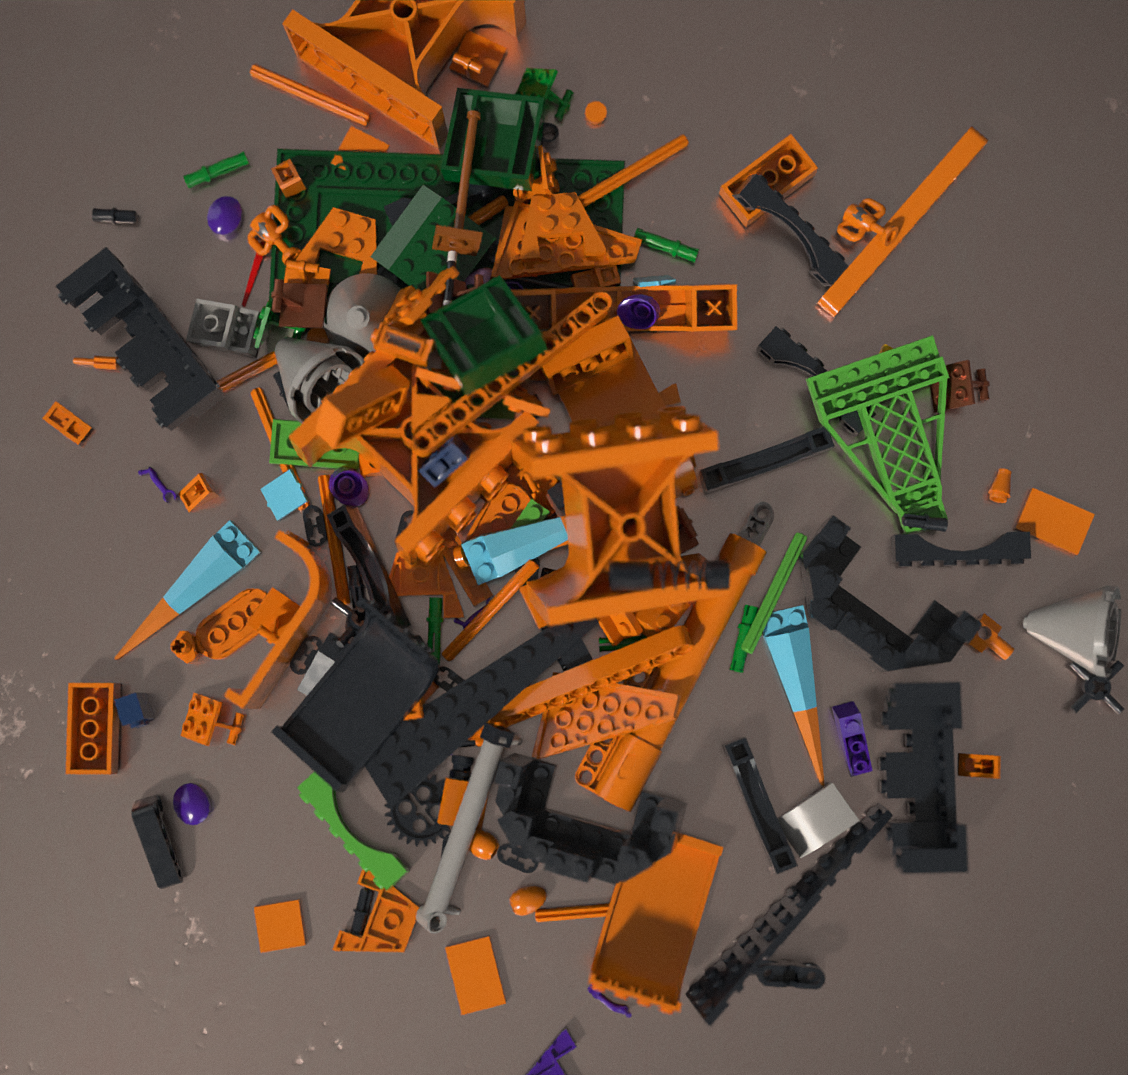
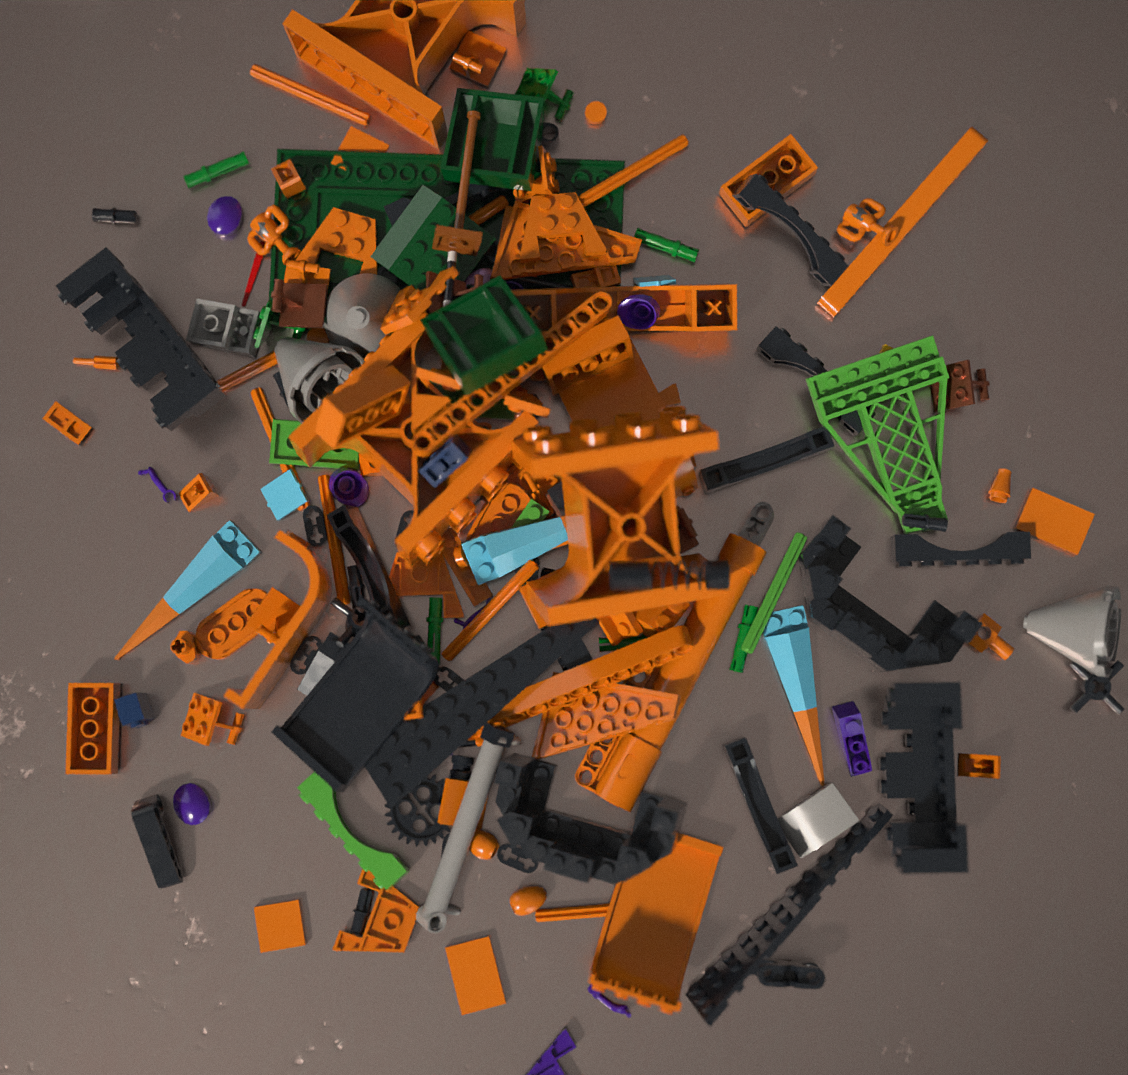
orange window [371,322,434,368] -> none

